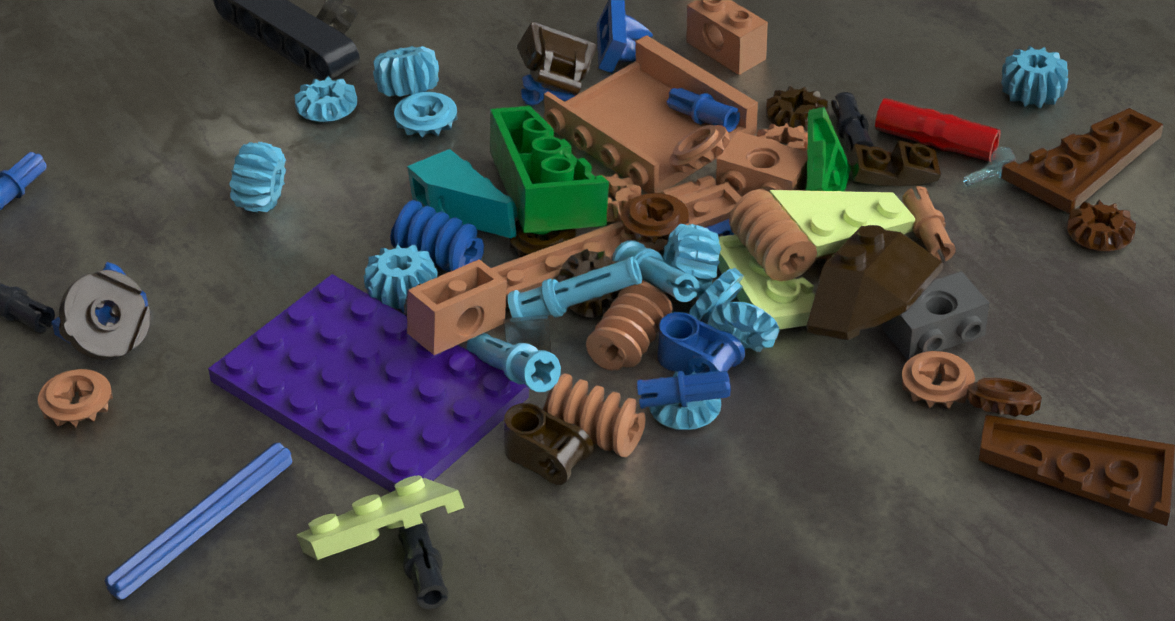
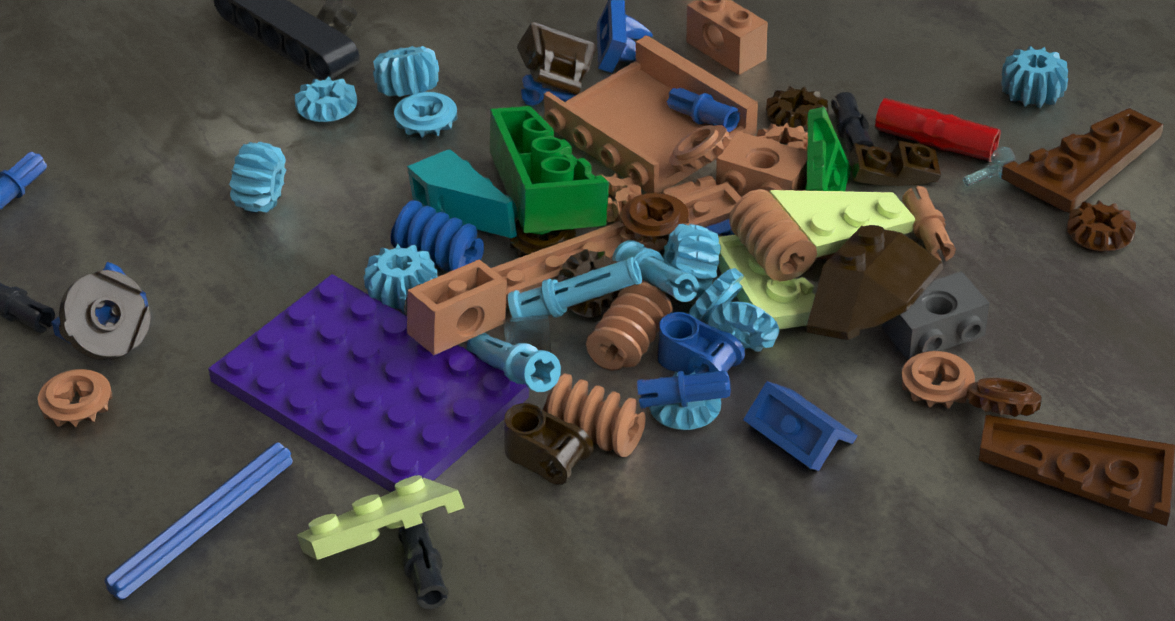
none -> blue panel [743,381,858,471]

